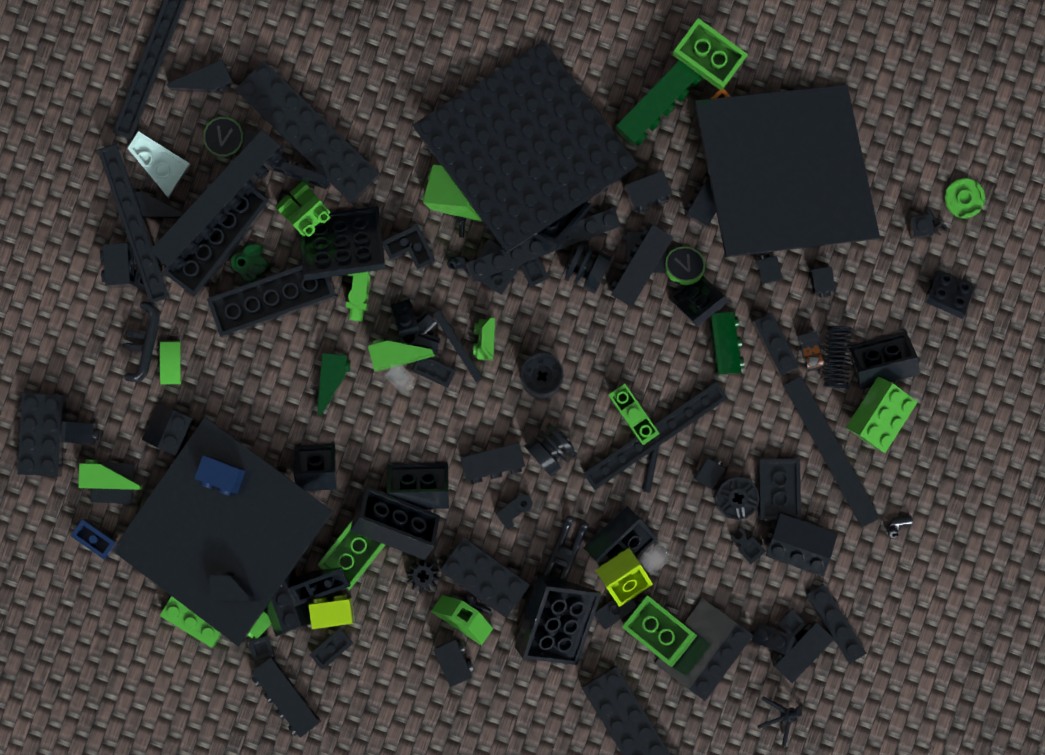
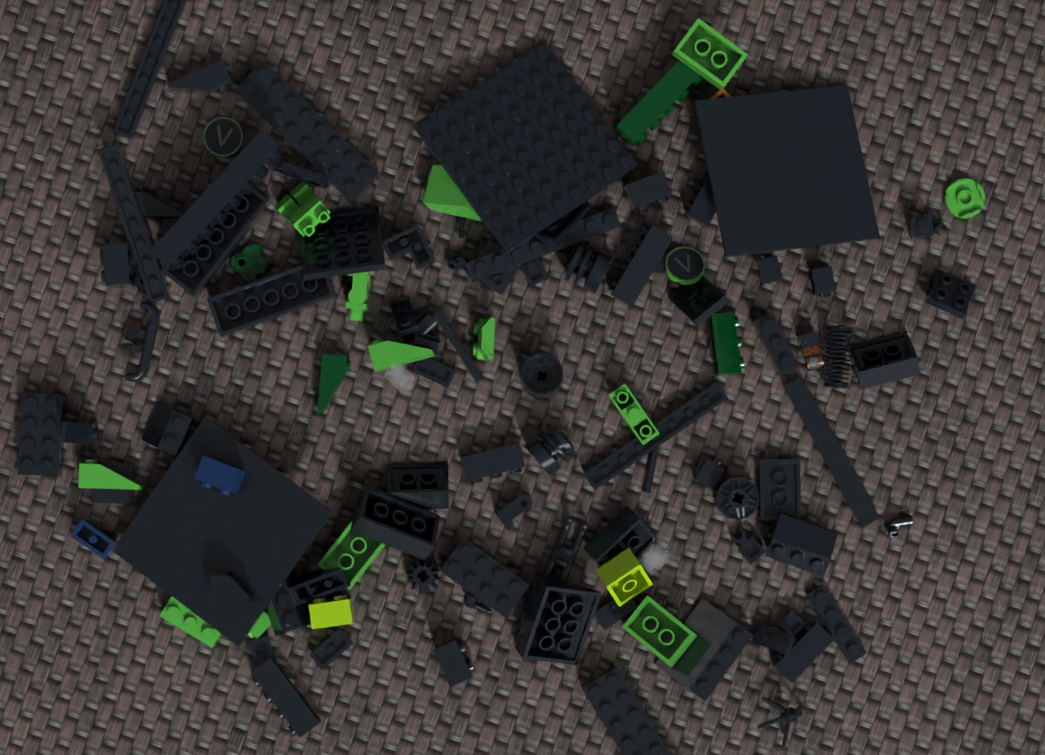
light aqua wing [128,131,190,198] -> none
bright green slope [160,341,182,384] -> none
black slope [294,444,337,491] -> none
bright green slope [431,595,493,646] -> none
bright green brick [846,377,918,453] -> none

